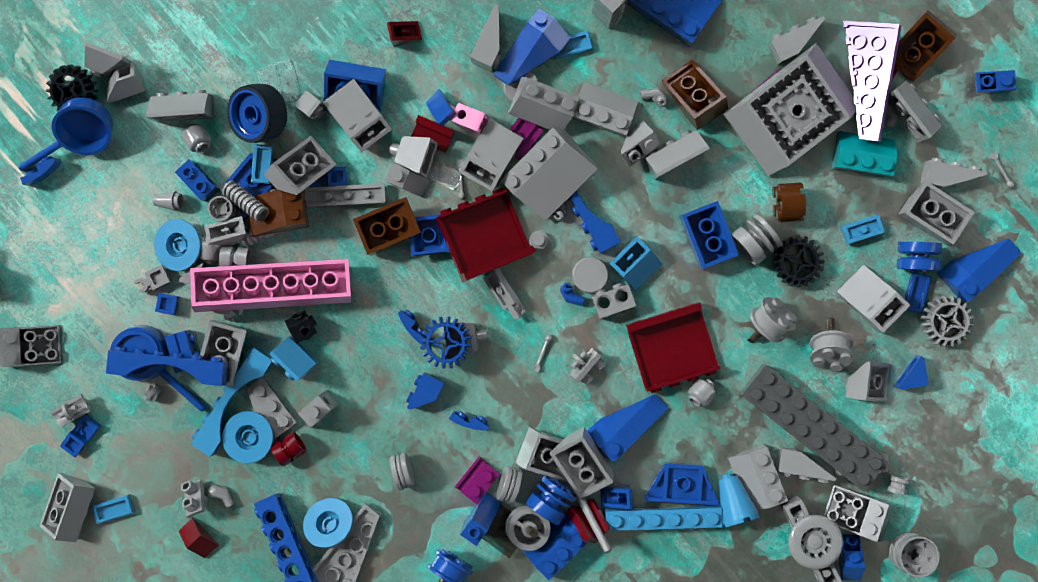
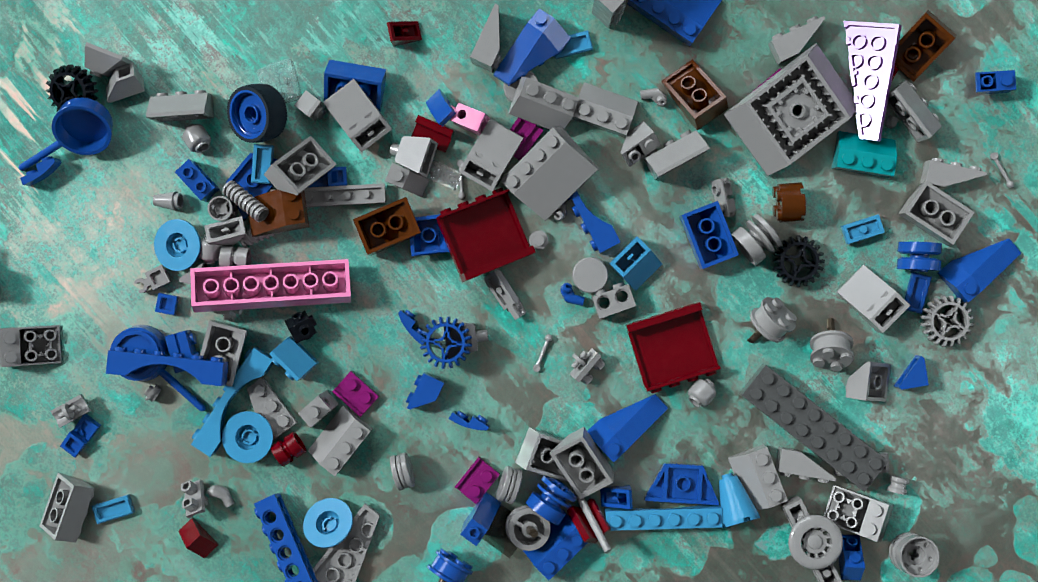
none -> light grey slope [308,405,373,476]
none -> magenta plate [332,371,379,417]
none -> light grey hinge [711,178,736,218]

